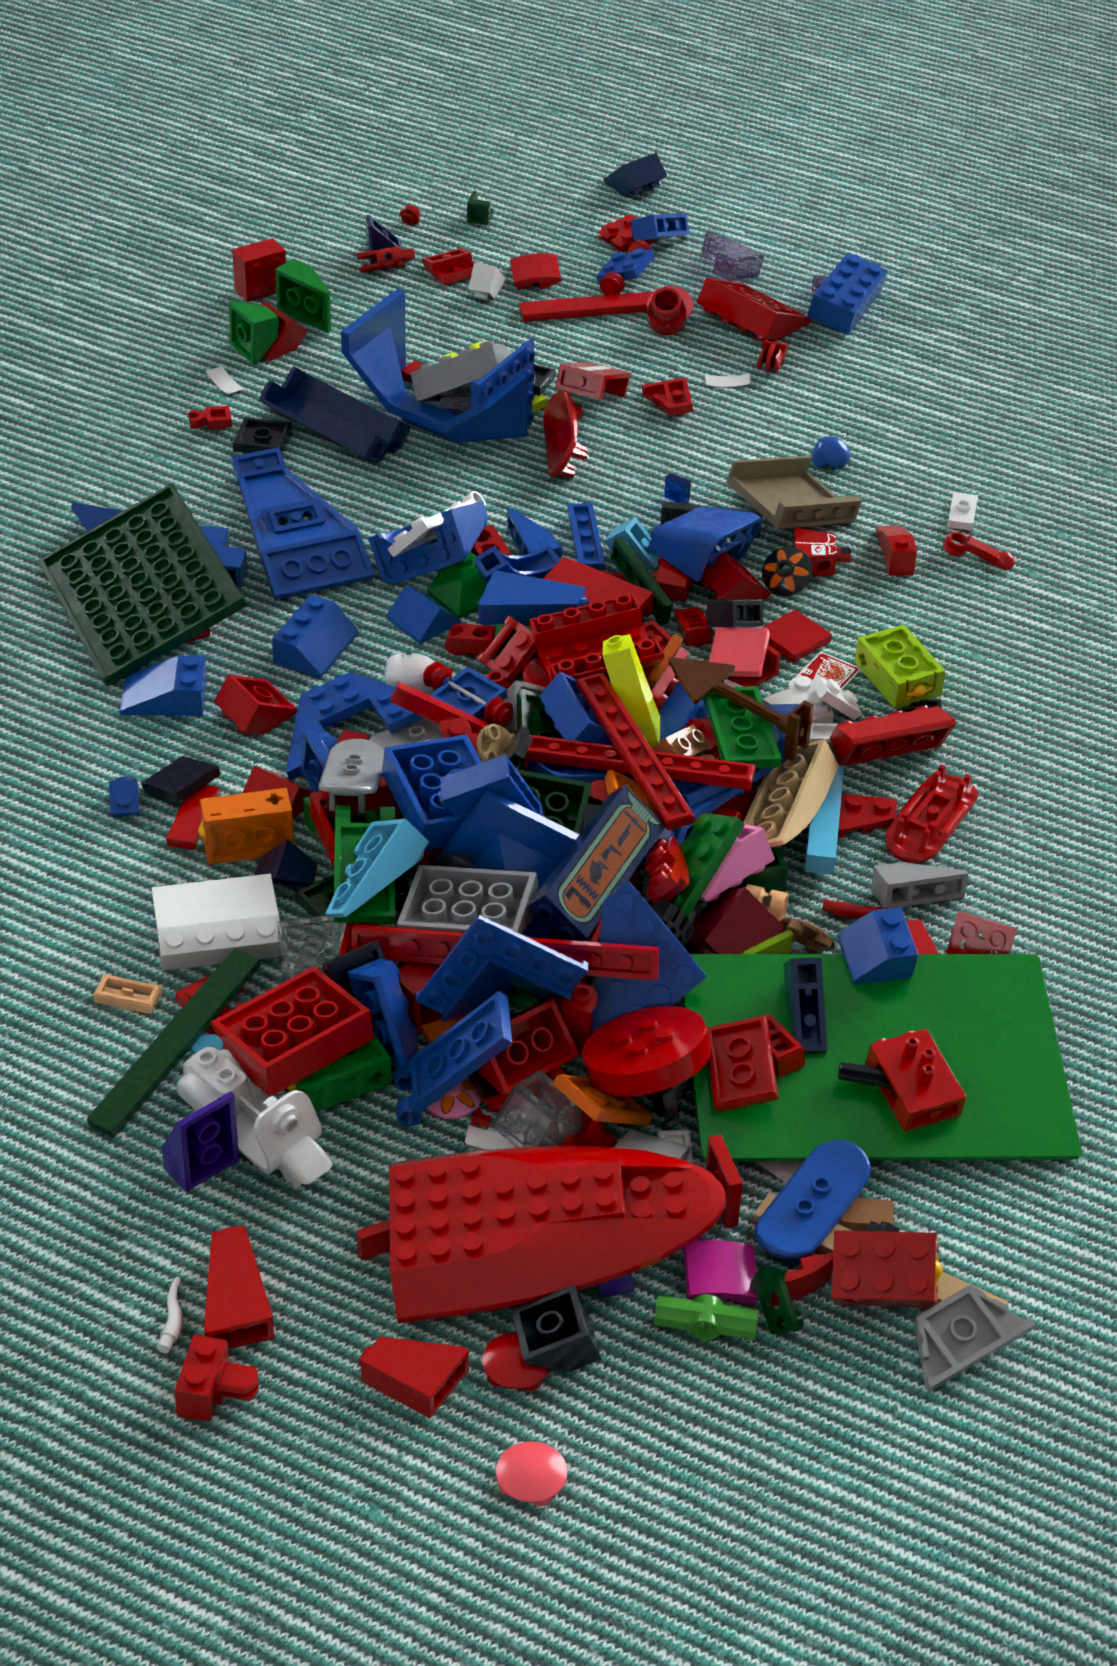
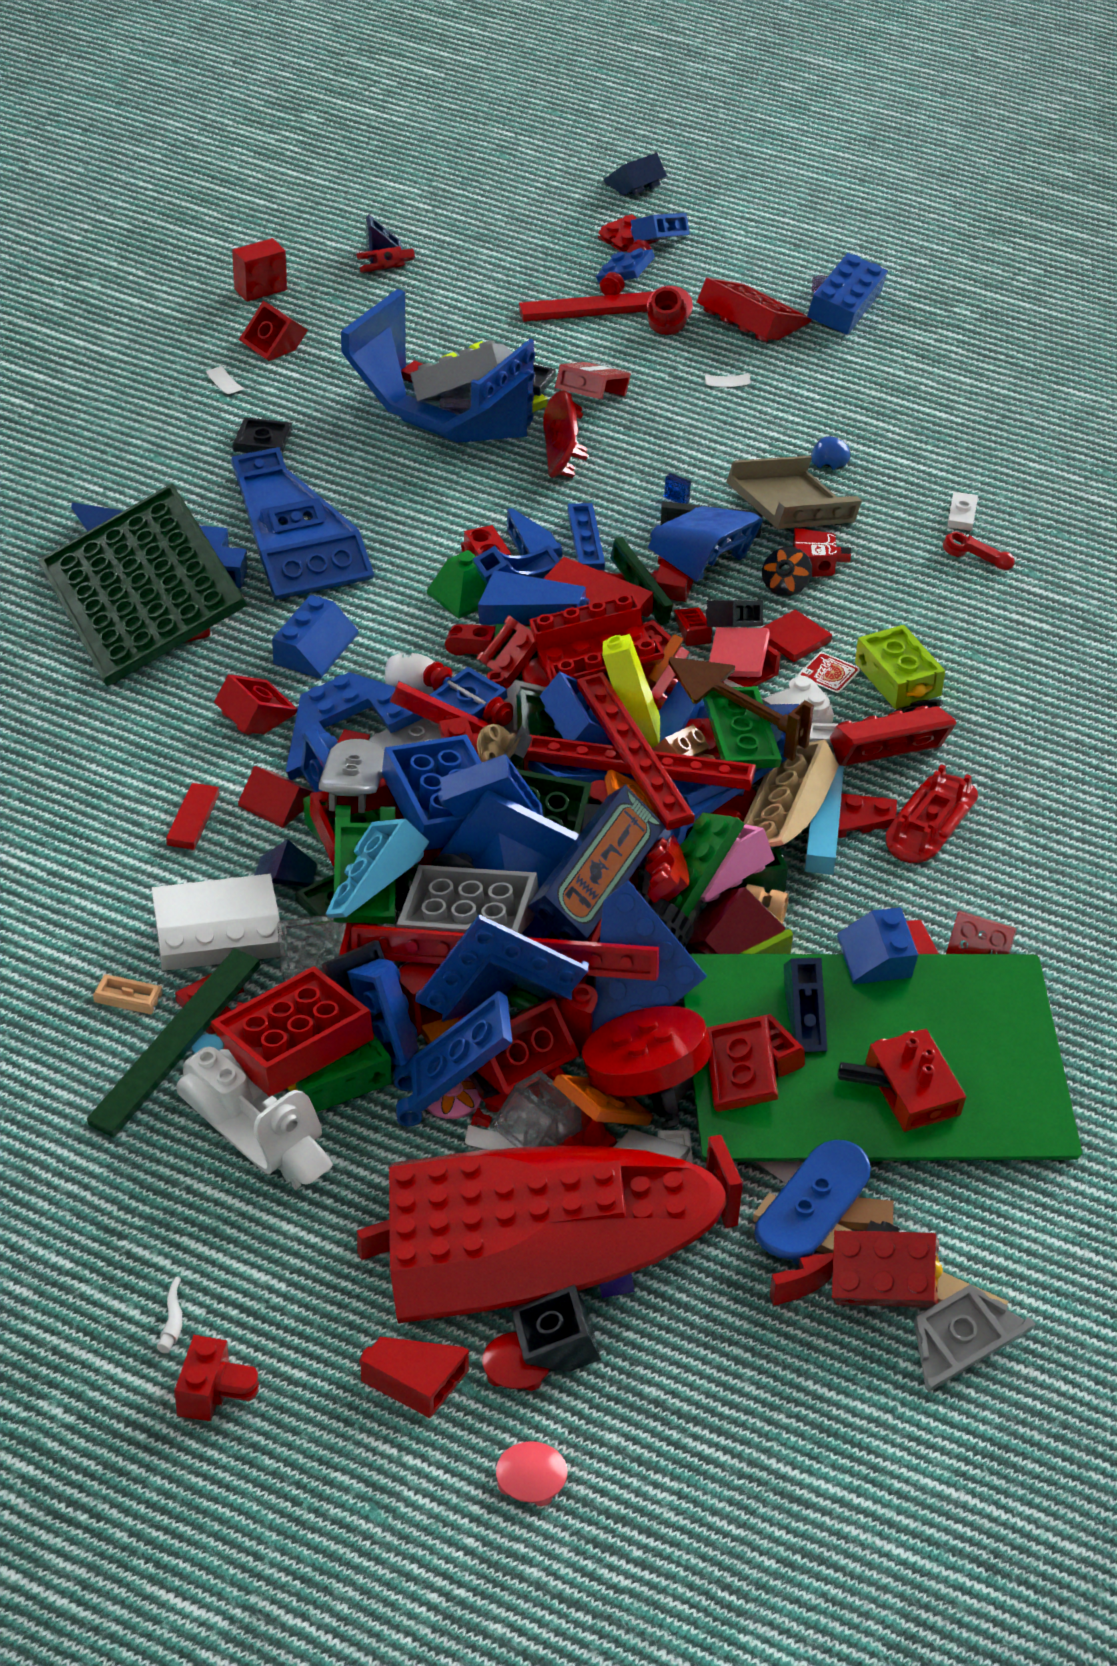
blue bracket [108,776,140,817] -> none
blue slope [120,655,207,716] -> none
black tile [141,756,221,802] -> none
dark purple slope [162,1092,239,1192] -> none
red plate [188,405,232,430] -> none
orange piece [198,788,294,865] -> none
red slope [204,1225,274,1349] -> none
green slope [229,301,279,365] -> none
dark blue panel [258,366,411,464] -> none
green slope [275,258,331,333] -> none
blue windscreen [368,501,488,584] -> none
blue slope [387,584,461,644] -> none
white hinge [388,491,486,557] -> none
red plate [400,205,421,225] -> none
red slope [422,248,476,285] -> none
dark green panel [467,191,494,225] -> none
white slope [468,263,505,300] -> none
red slope [510,253,562,290] -> none
medium azure slope [604,517,659,571] -> none
red wing [641,377,693,416] -> none
bright green piece [654,1294,759,1340] -> none
dark pink slope [682,1240,759,1306] -> none
red slope [700,552,771,600] -> none
clear purple arch [701,232,765,281] -> none
dark green piece [749,1265,804,1334] -> none
red arm [756,339,789,373] -> none
medium nougat dish [780,918,835,954] -> none
white plate [811,675,862,720] -> none
red animal [822,899,884,919] -> none
light grey slope [871,862,968,909] -> none
red slope [876,525,917,576] -> none

